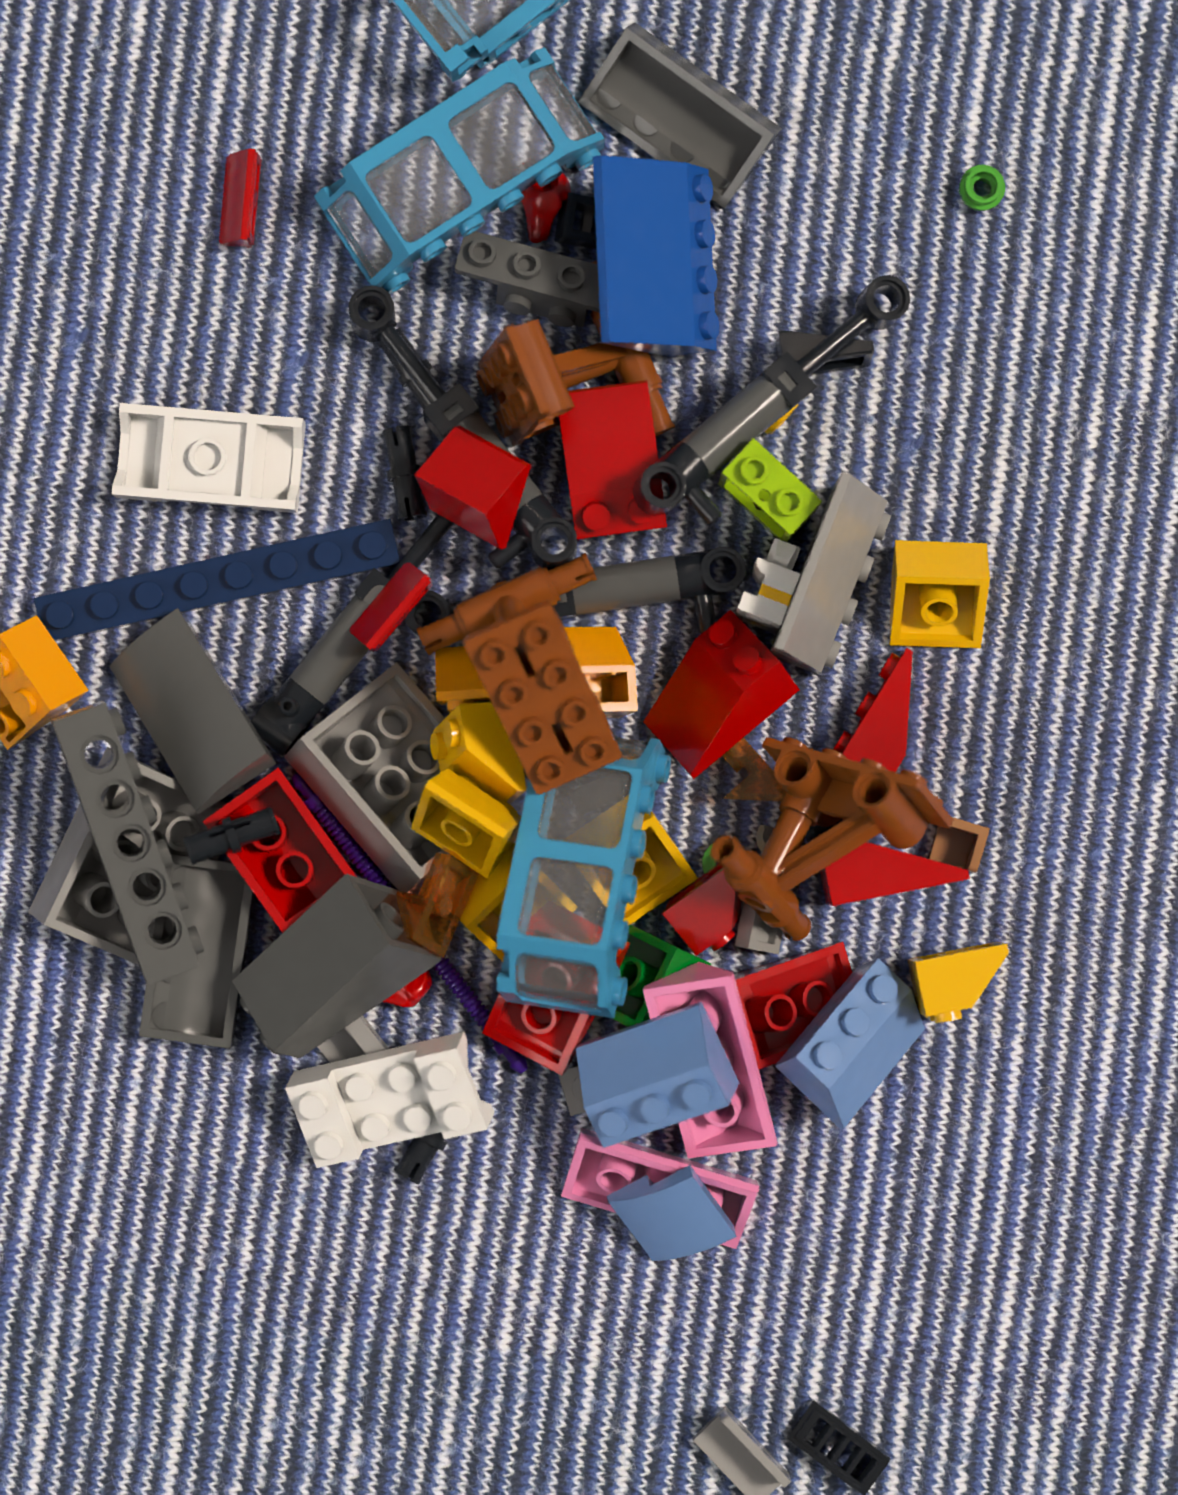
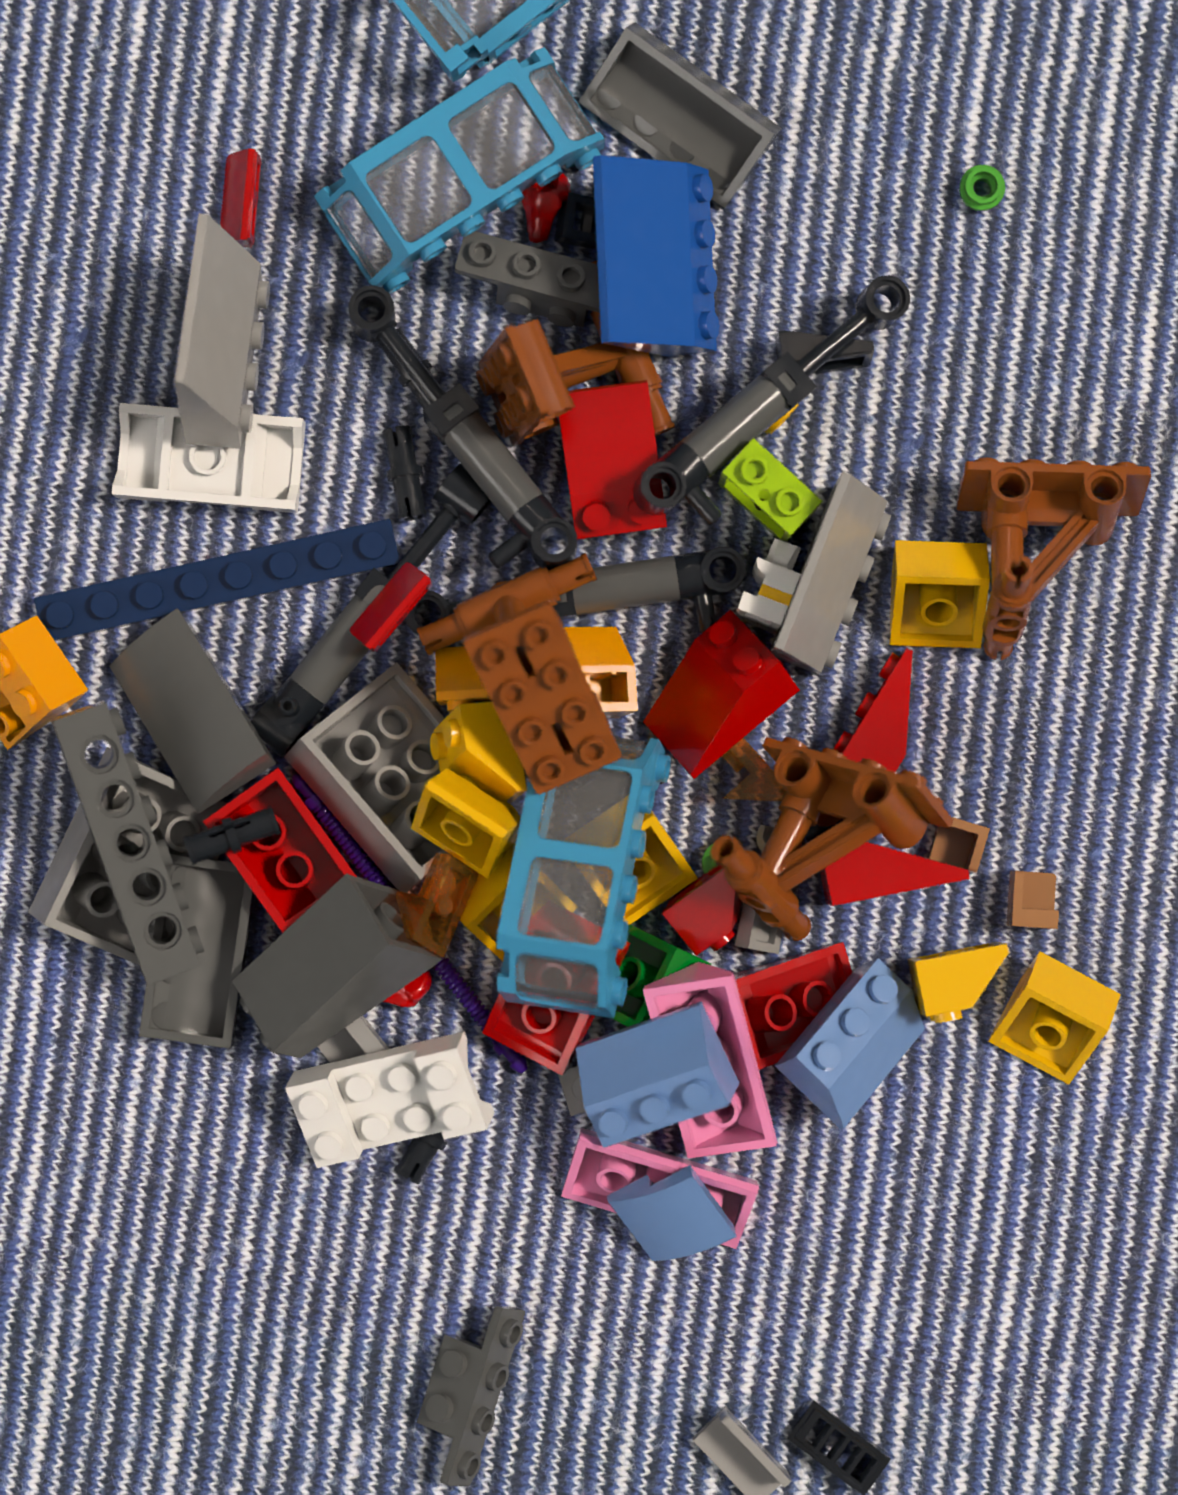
red slope [415,426,531,550] -> none
none -> light grey slope [174,214,270,449]
none -> dark grey bracket [416,1306,525,1486]
none -> dark orange plate [957,458,1151,660]
none -> yellow slope [988,951,1121,1085]
none -> medium nougat panel [1007,871,1059,929]

